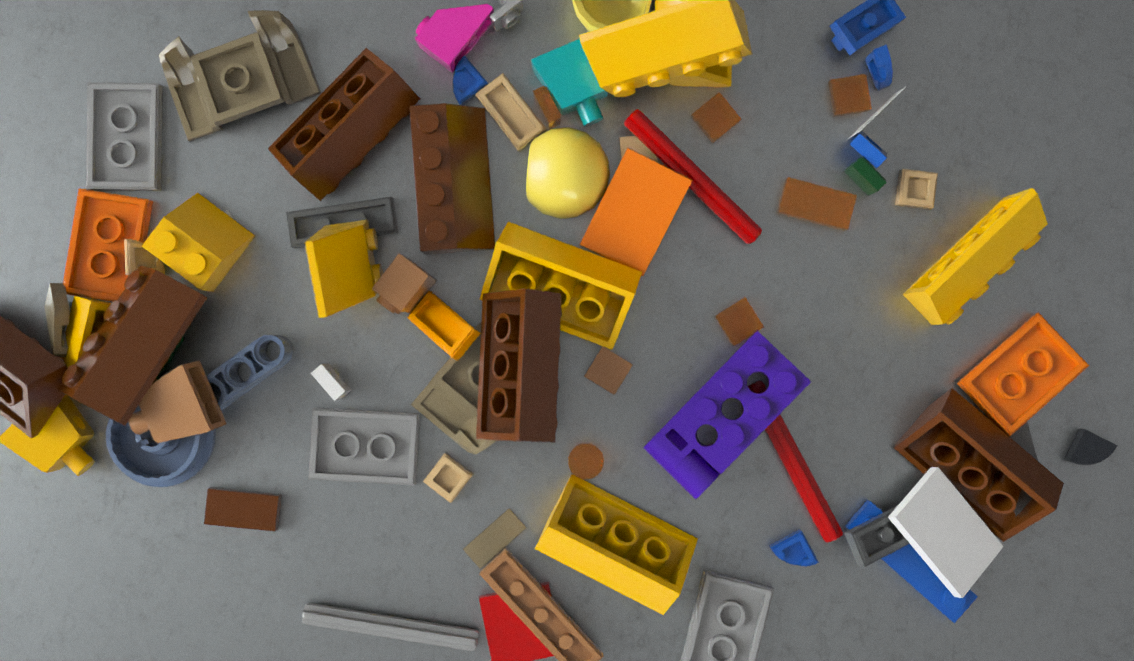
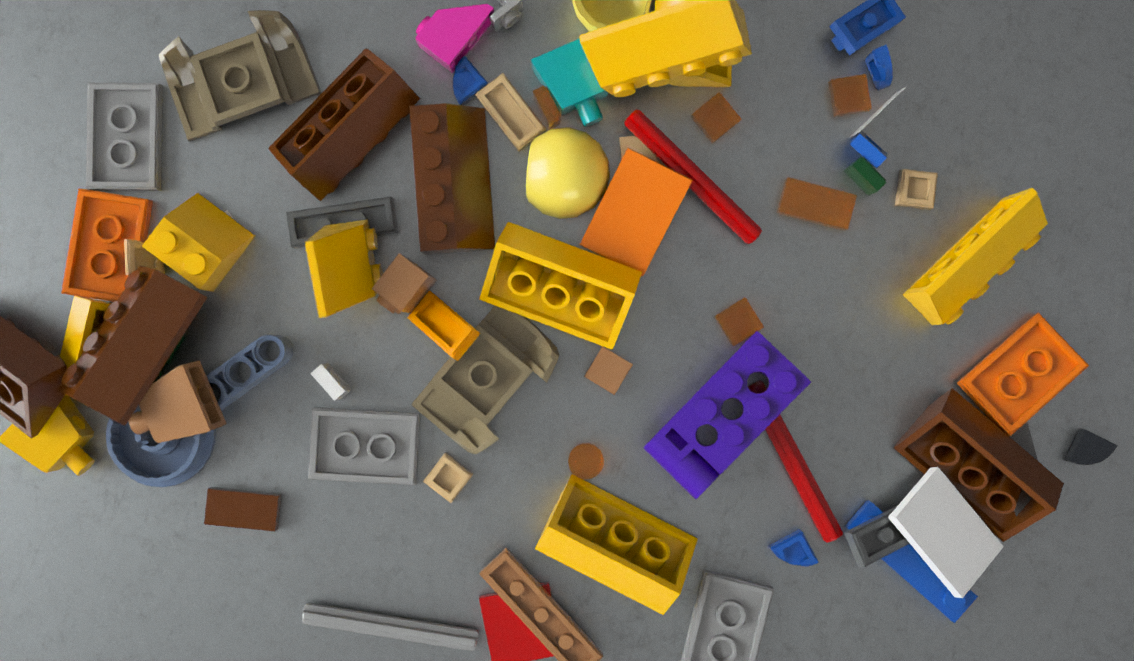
dark tan tile [44,283,70,357] -> none
dark tan sticker [463,509,526,569] -> none
reddish brown slope [476,288,562,442] -> none

